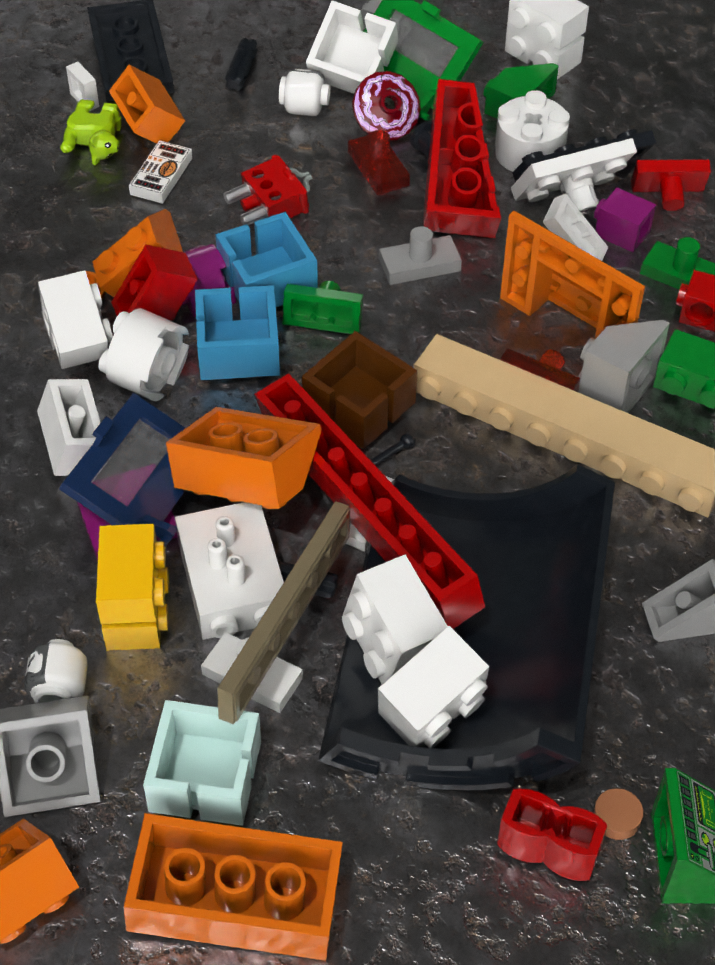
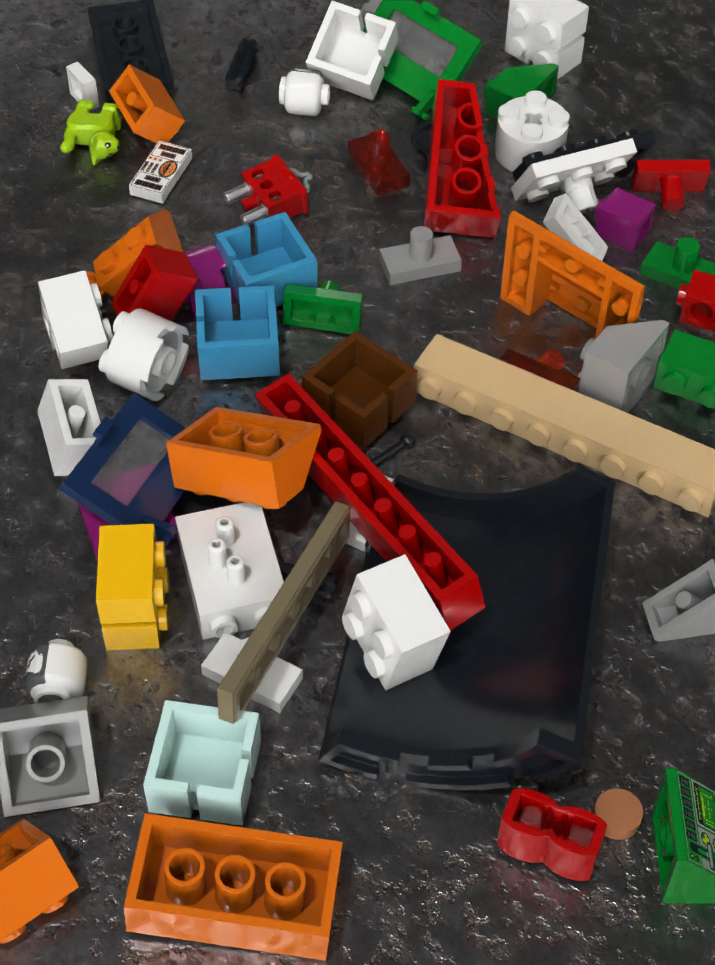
dish [352,71,420,141] -> none
white piece [378,626,489,748] -> none

